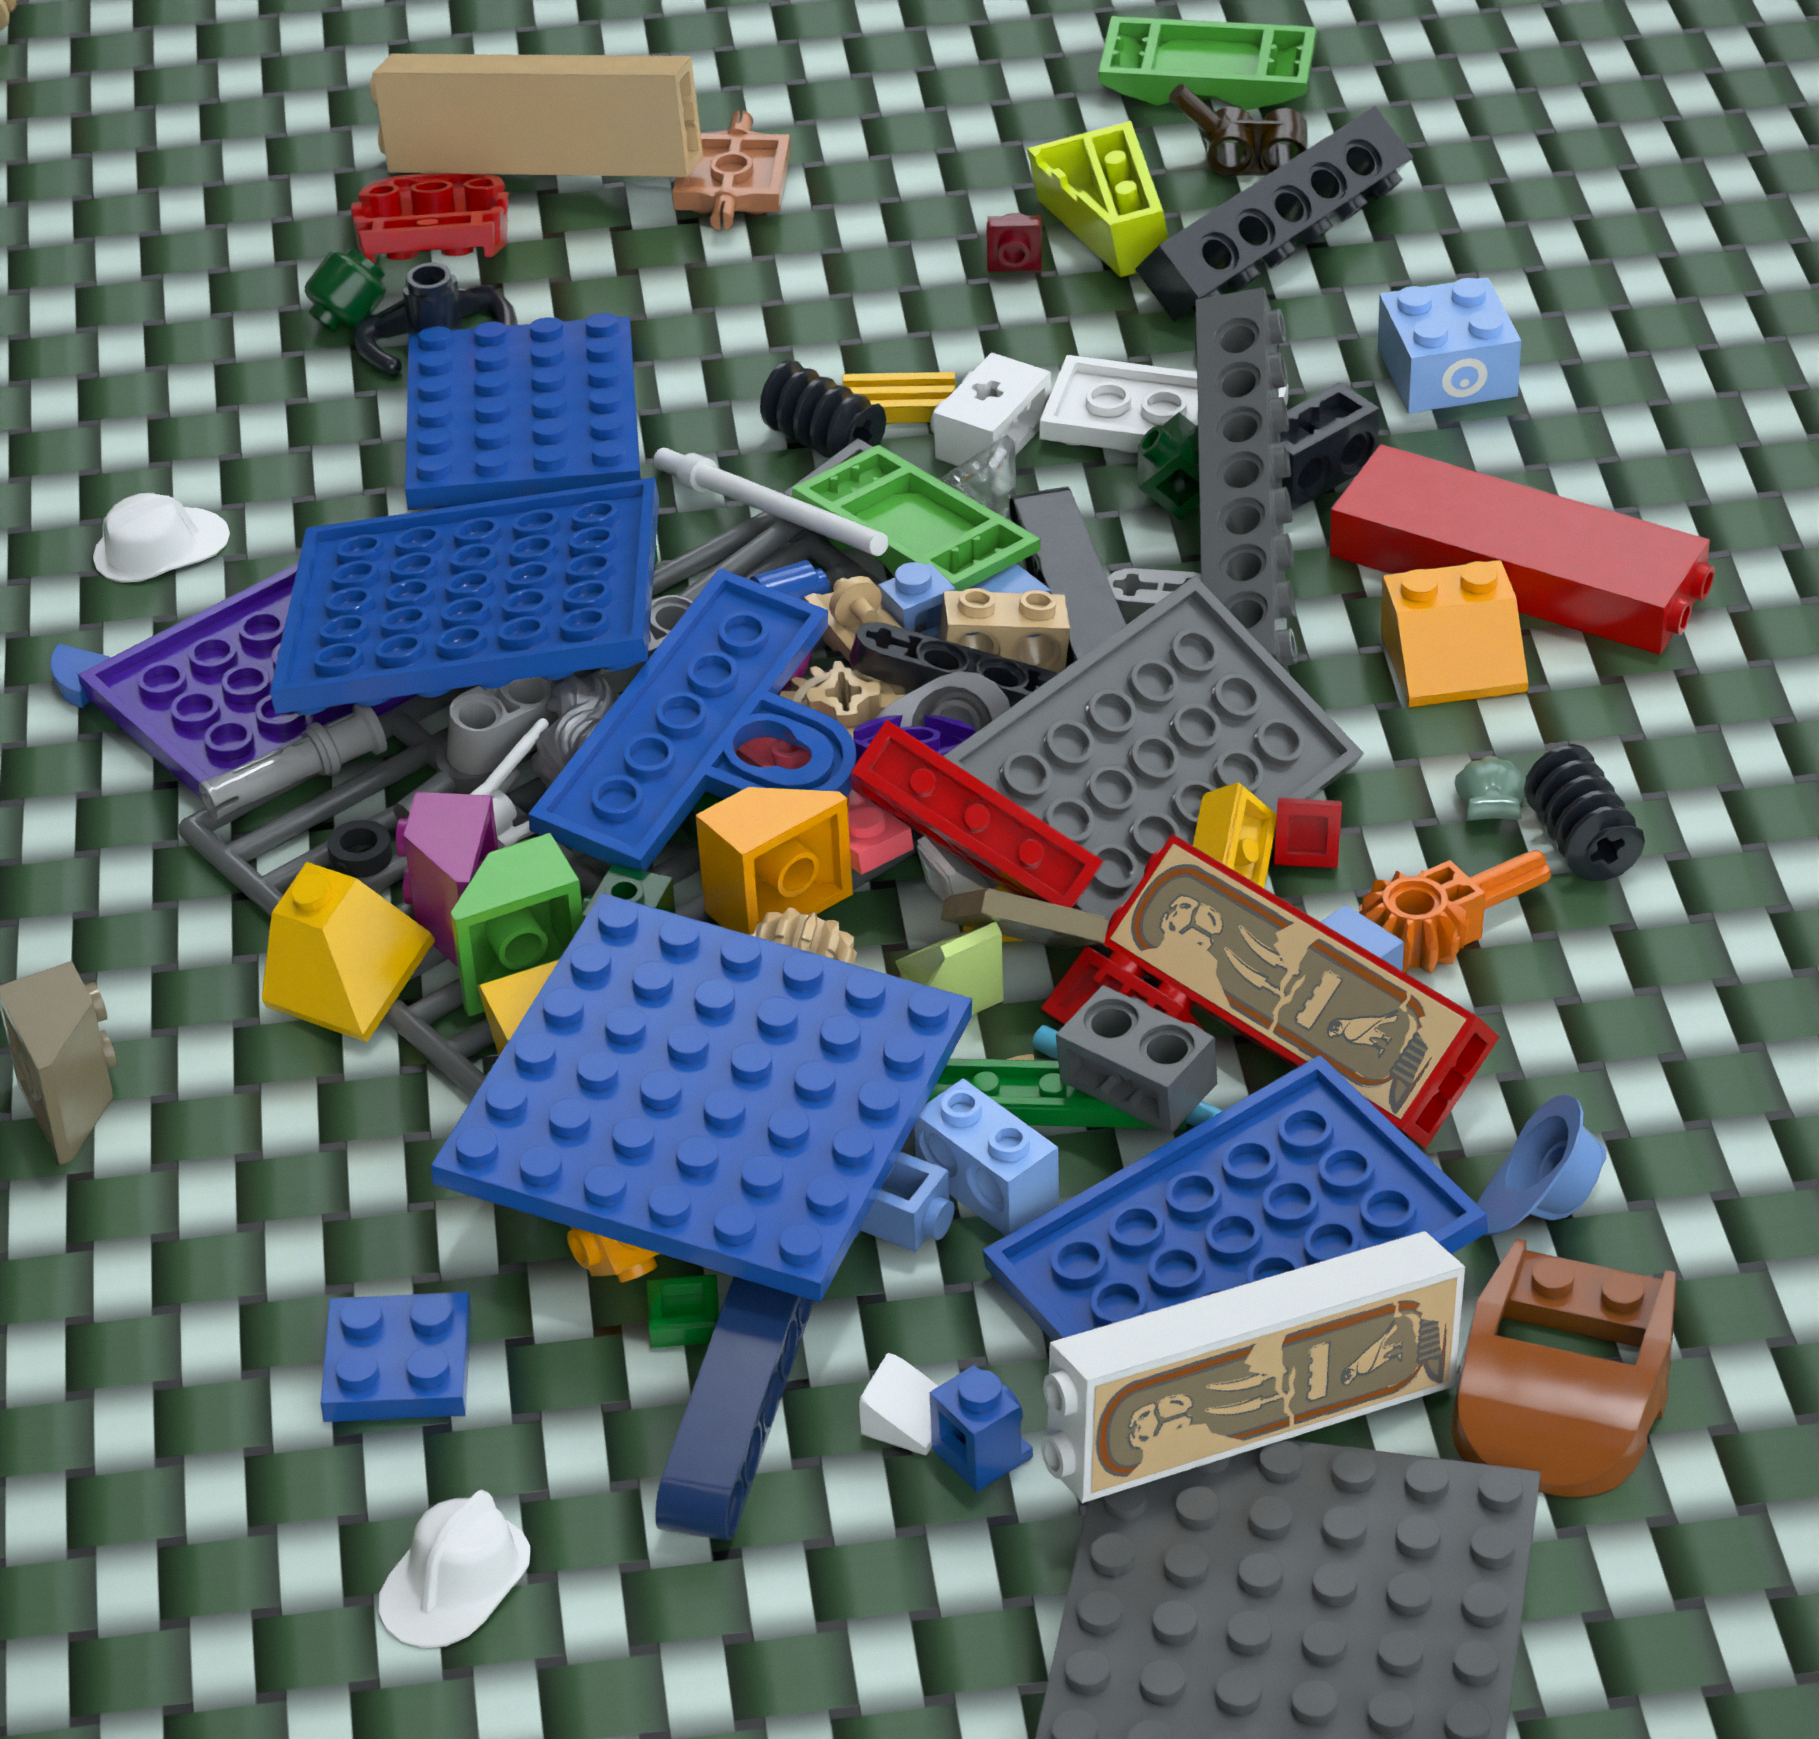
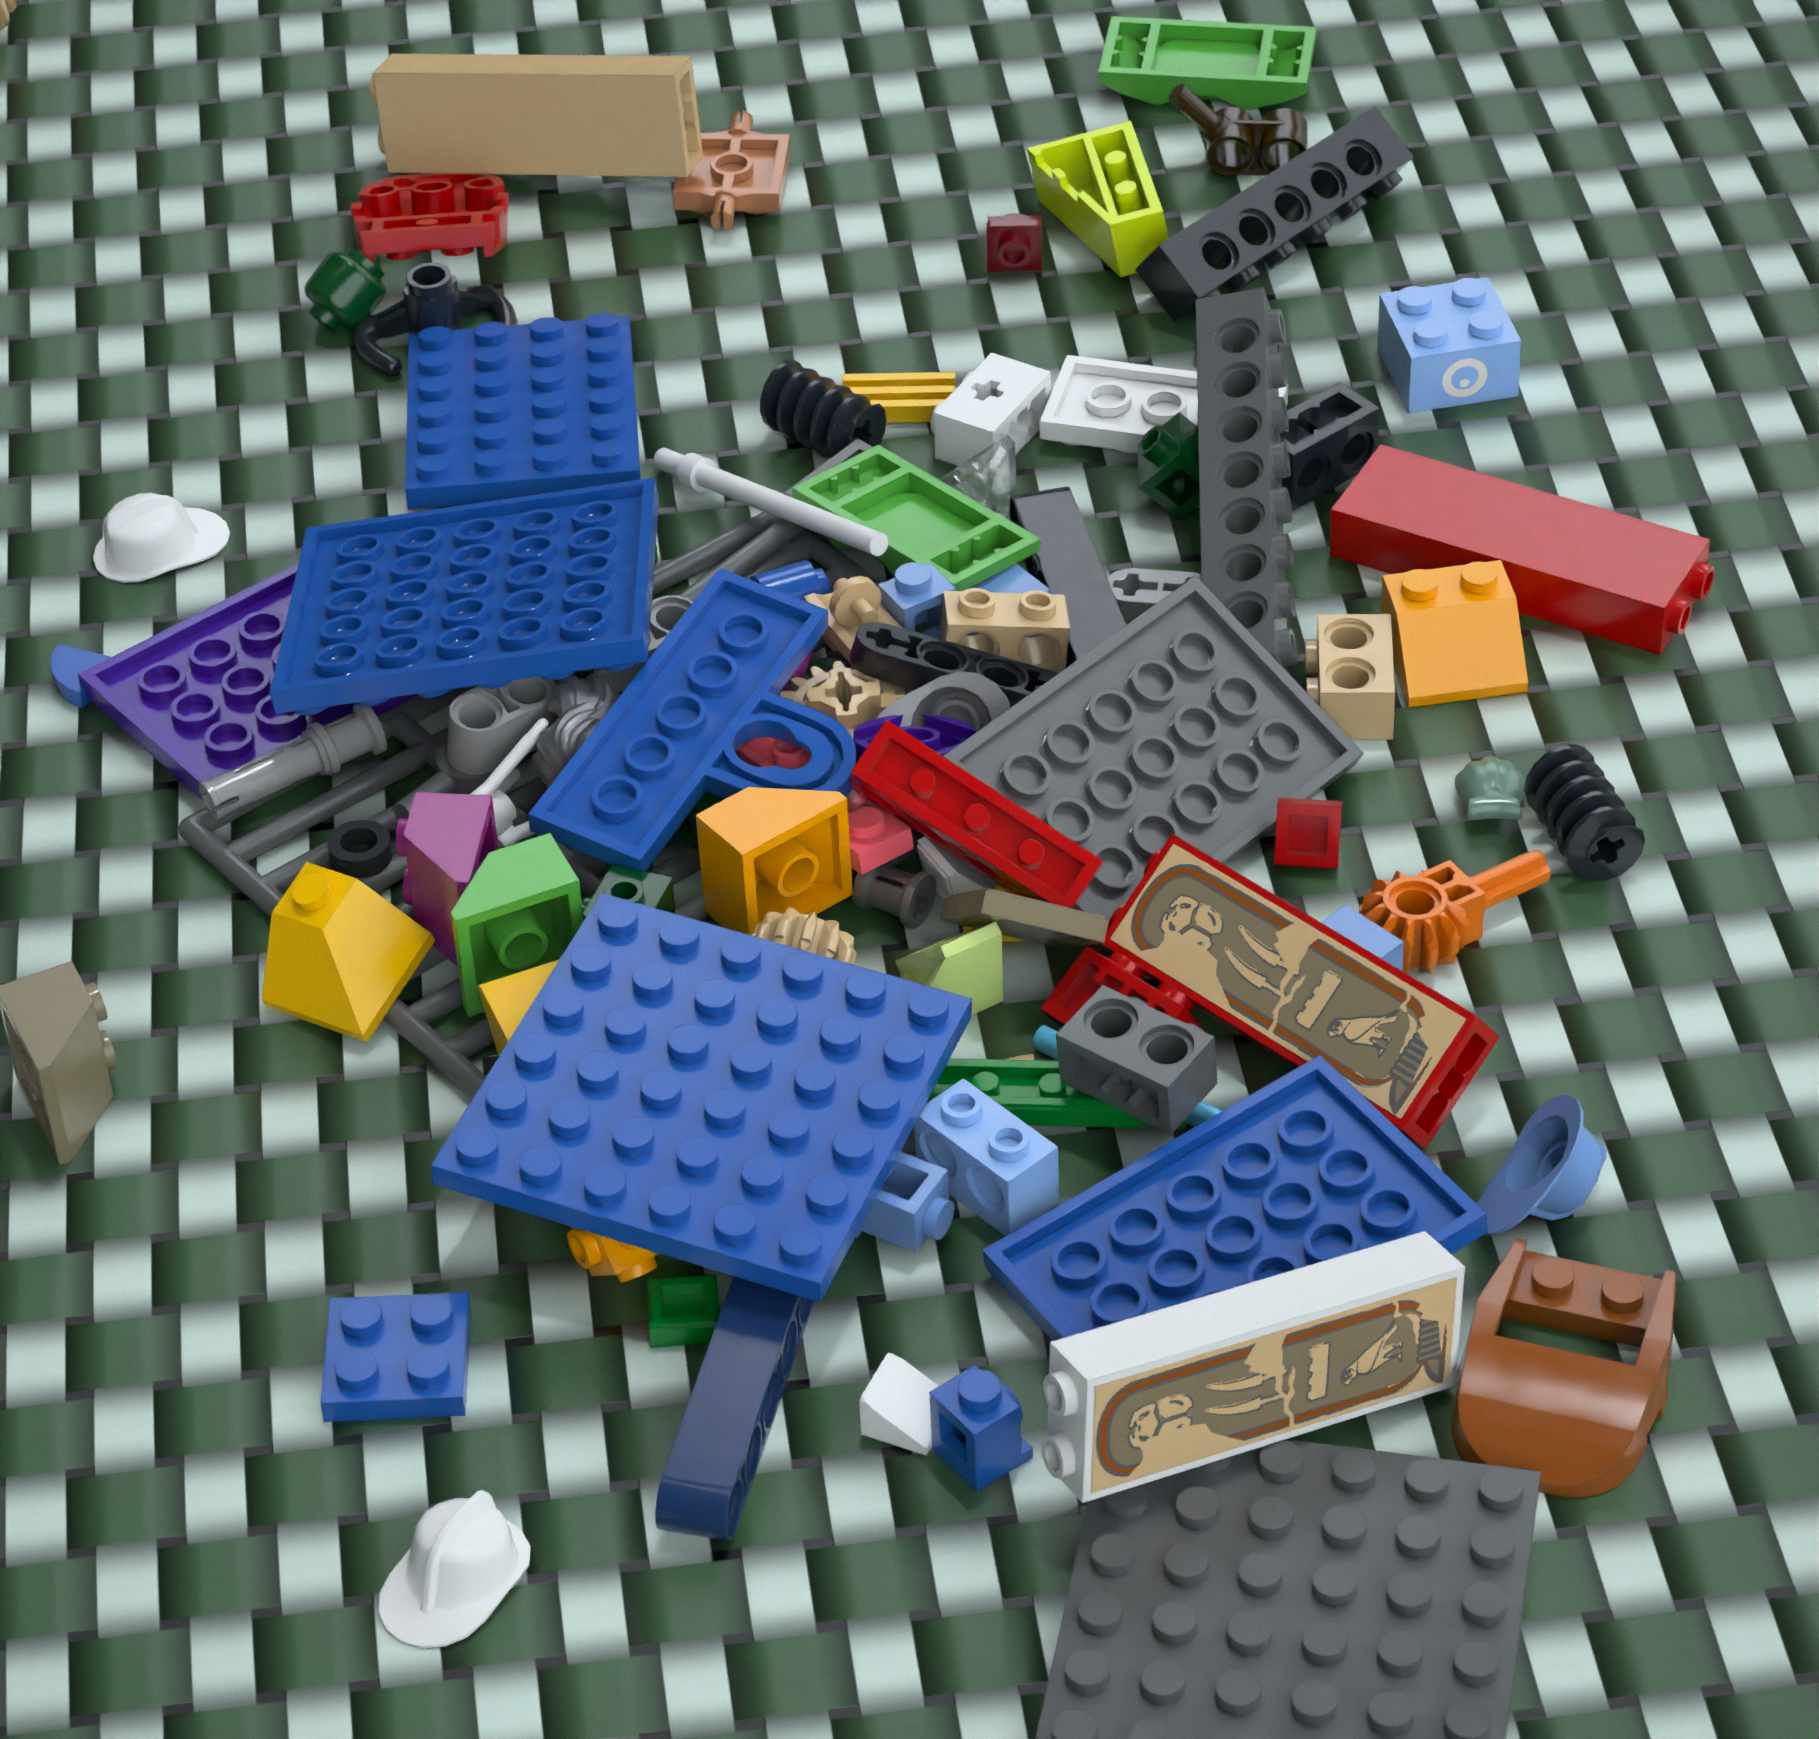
yellow slope [1193,782,1277,888] -> none
none -> flat silver bush [852,862,937,929]
none -> tan brick [1305,614,1395,740]

